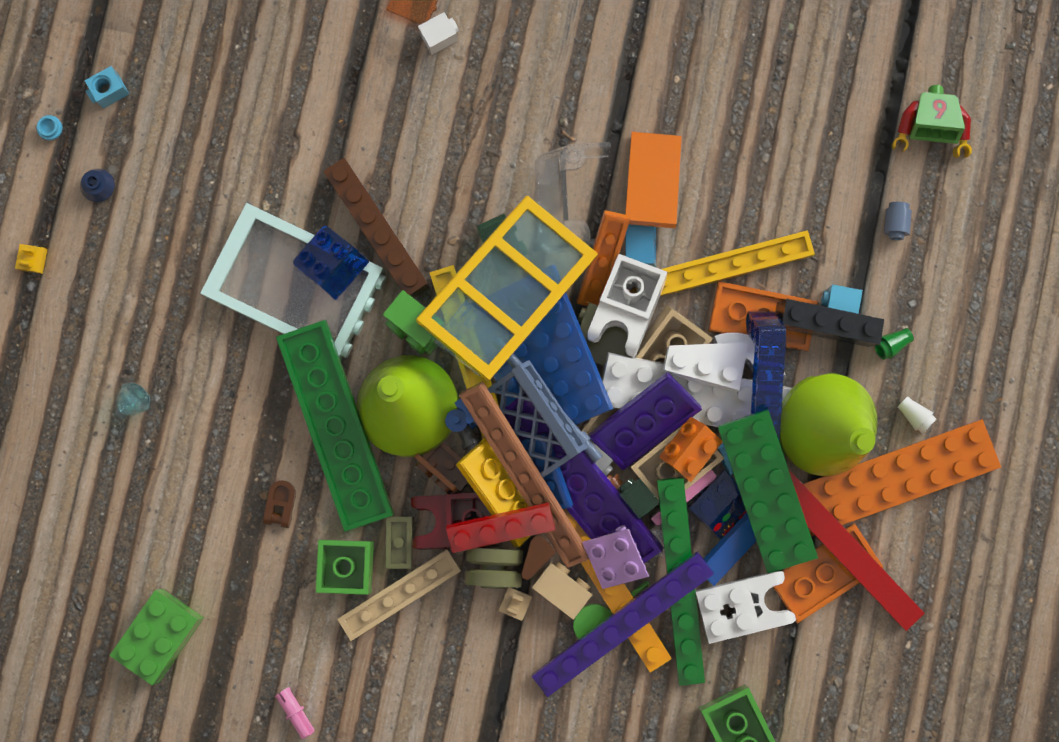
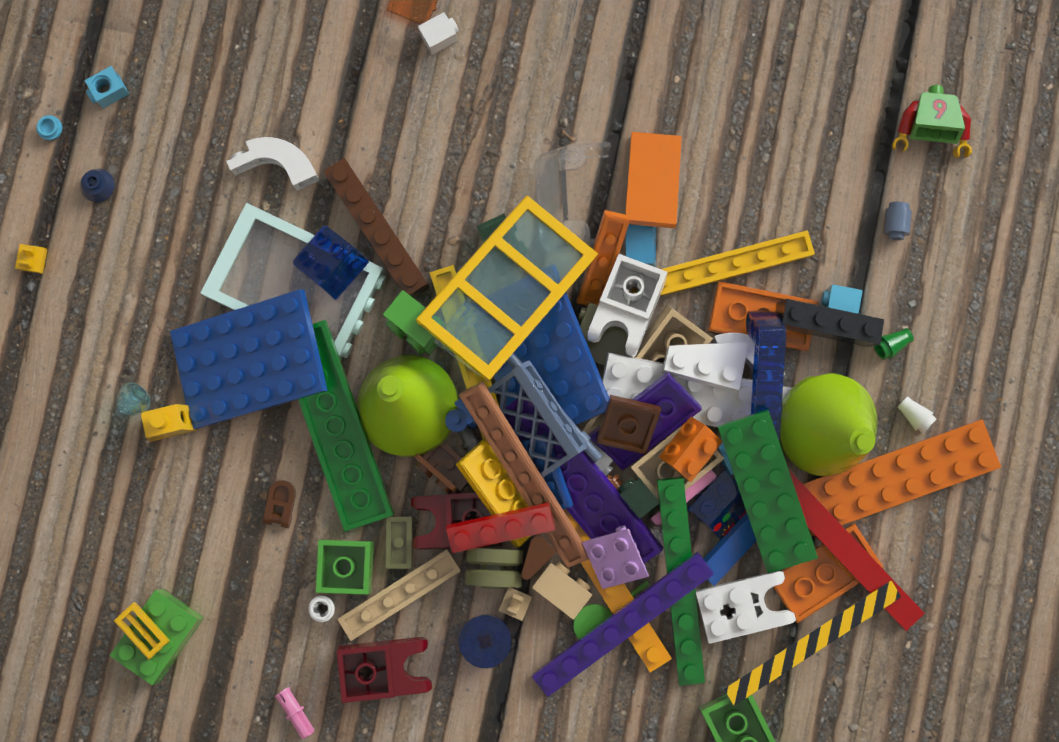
none -> yellow tile [114,602,170,660]
none -> yellow torso [141,404,197,442]
none -> blue plate [170,289,328,429]
none -> white arch [226,137,320,191]
none -> white cone [308,596,334,622]
none -> dark red brick [337,637,432,703]
none -> clear blue brick [459,614,512,668]
none -> reddish brown tile [596,395,661,454]
none -> sticker [724,581,901,705]

